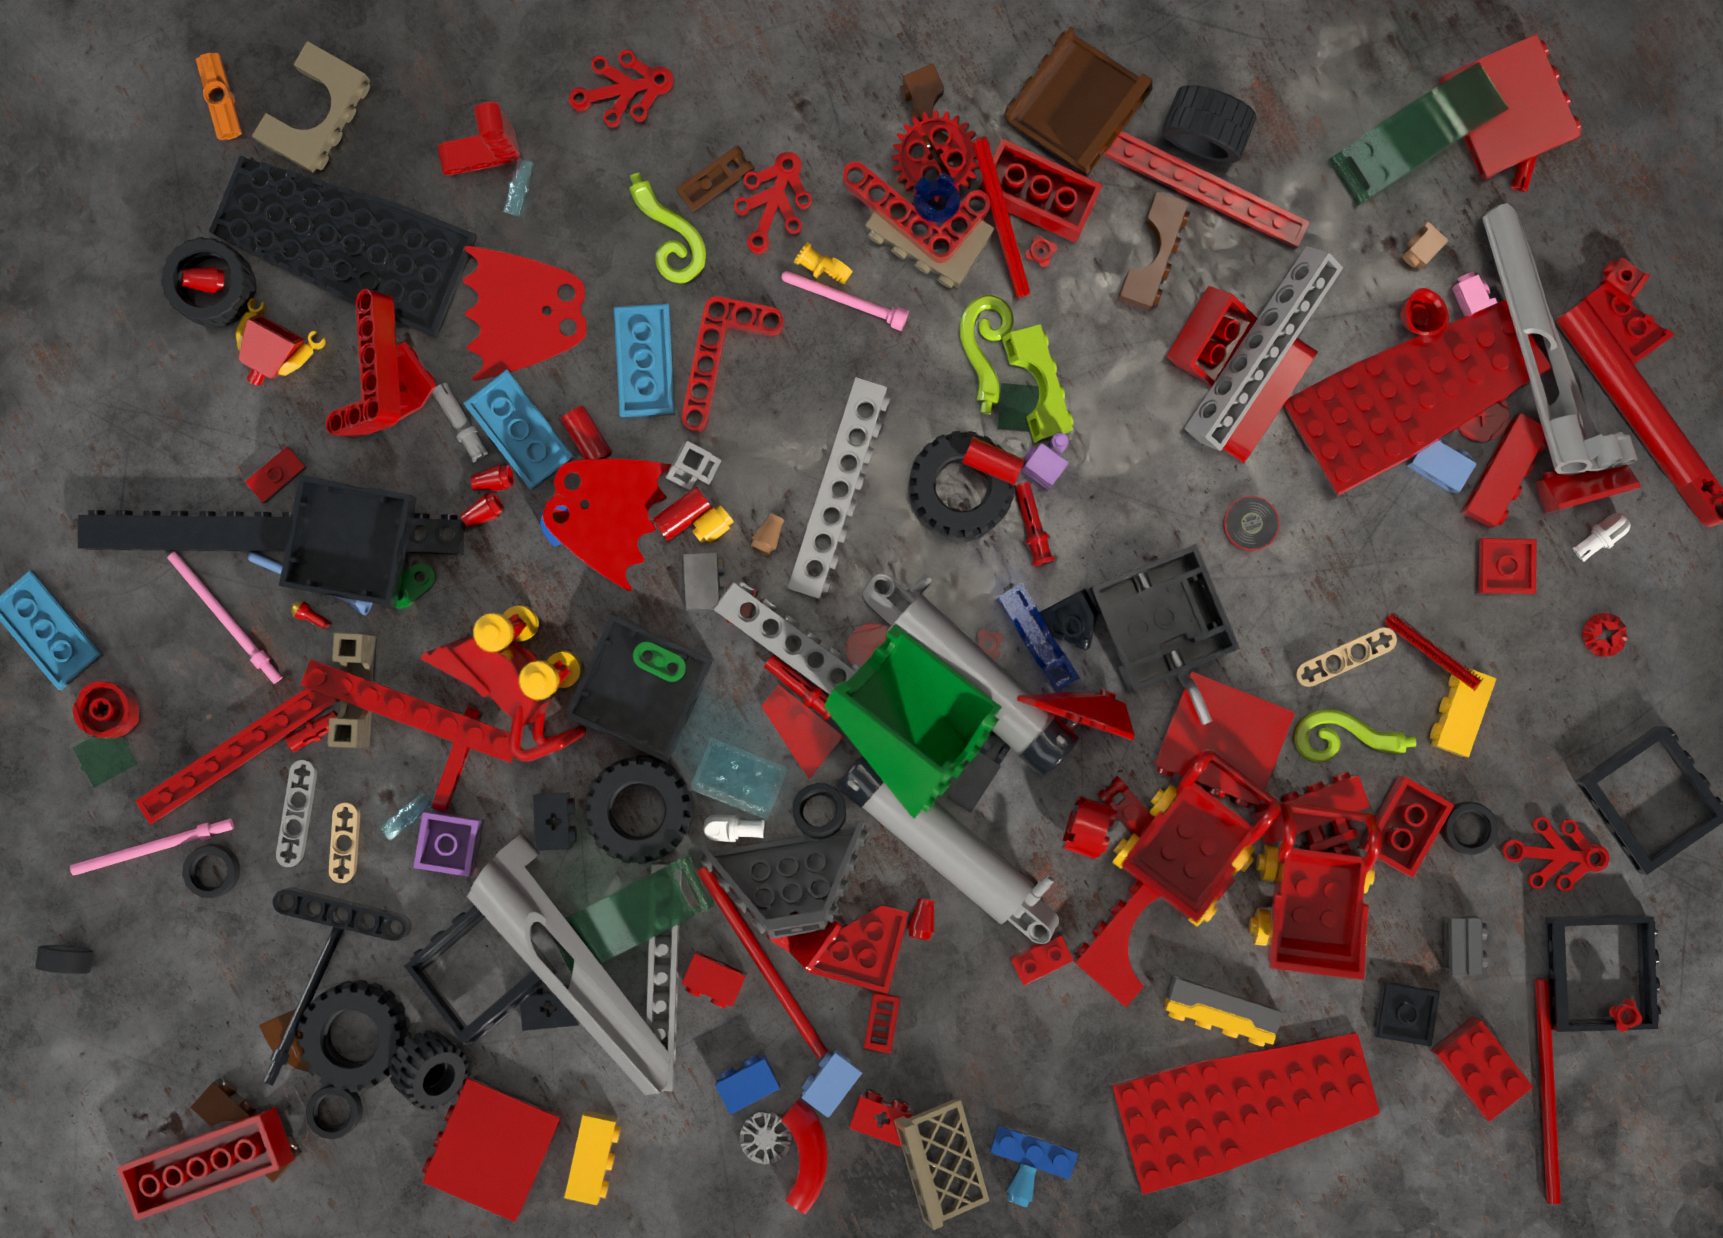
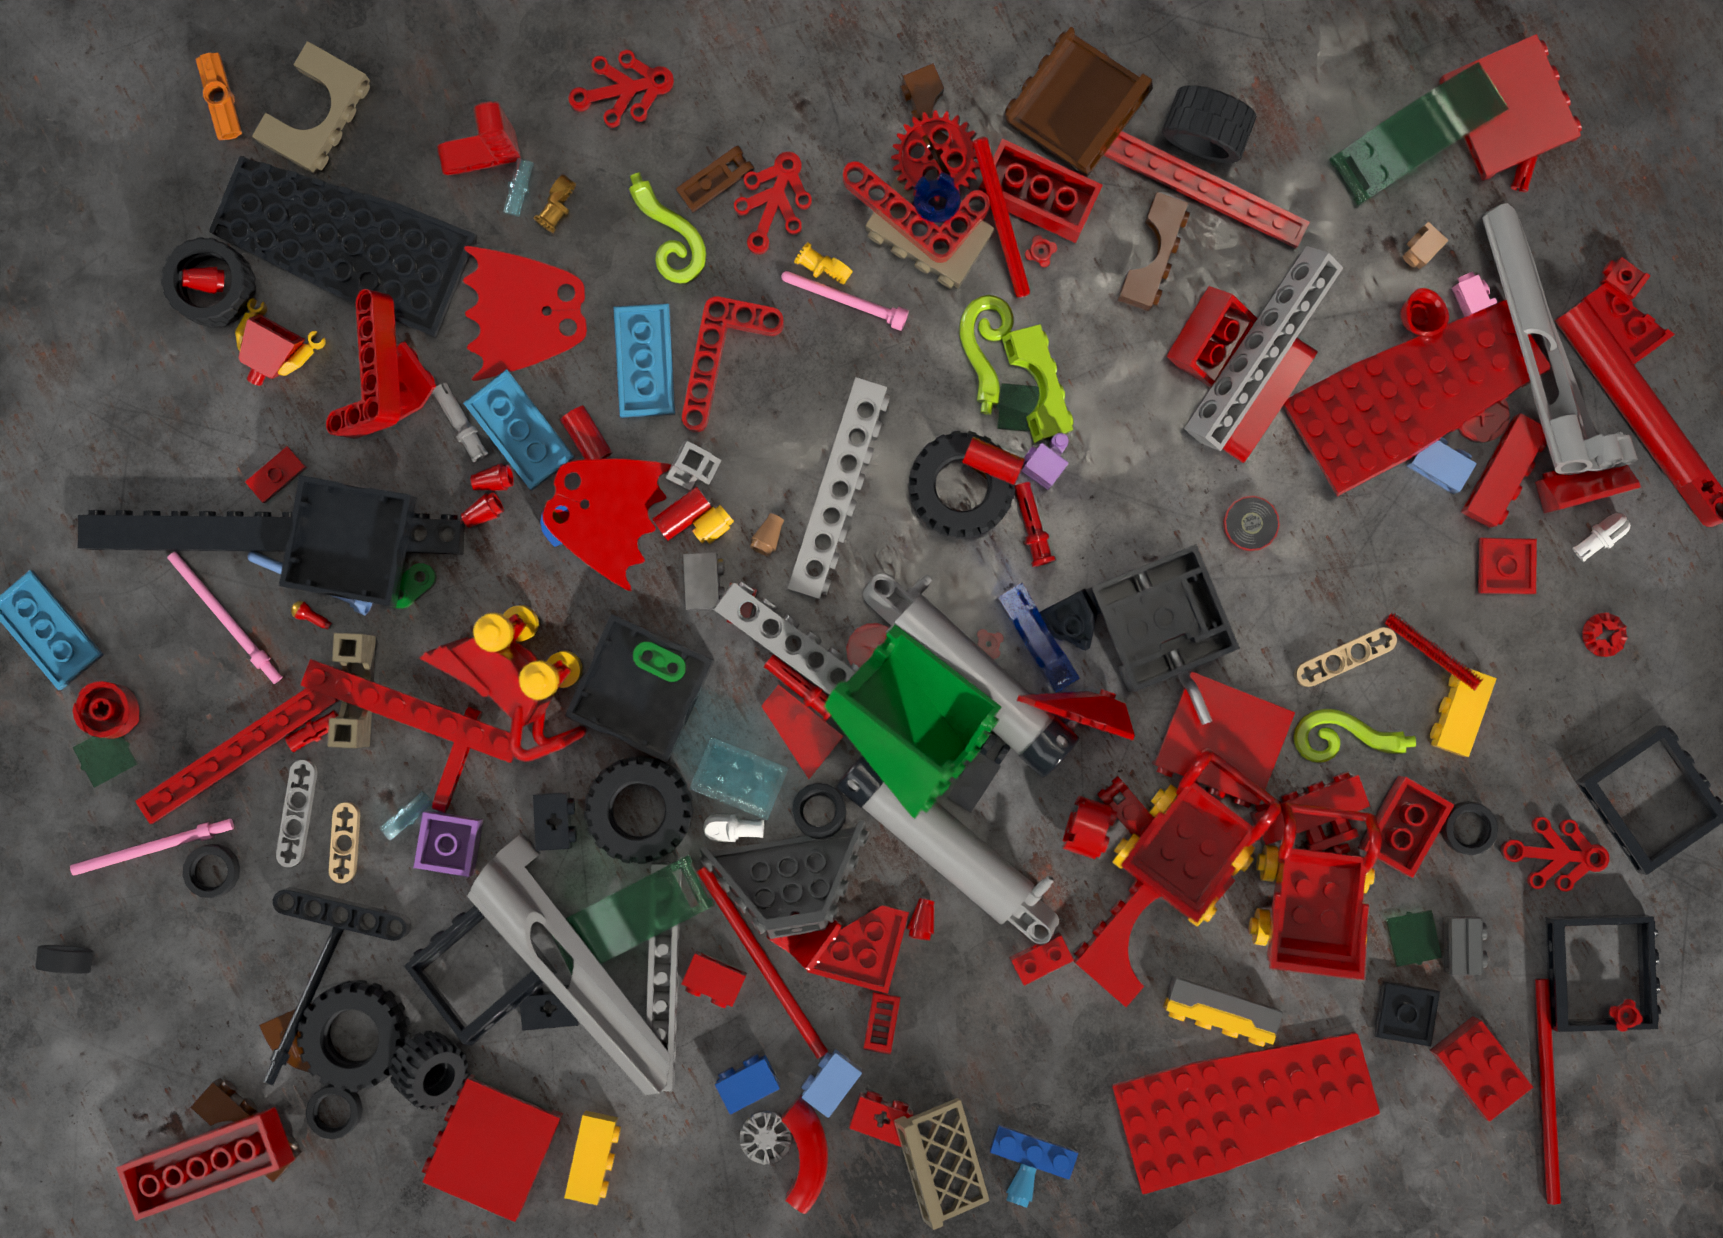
none -> pearl gold connector [533,174,576,233]
none -> clear green piece [1386,910,1442,967]

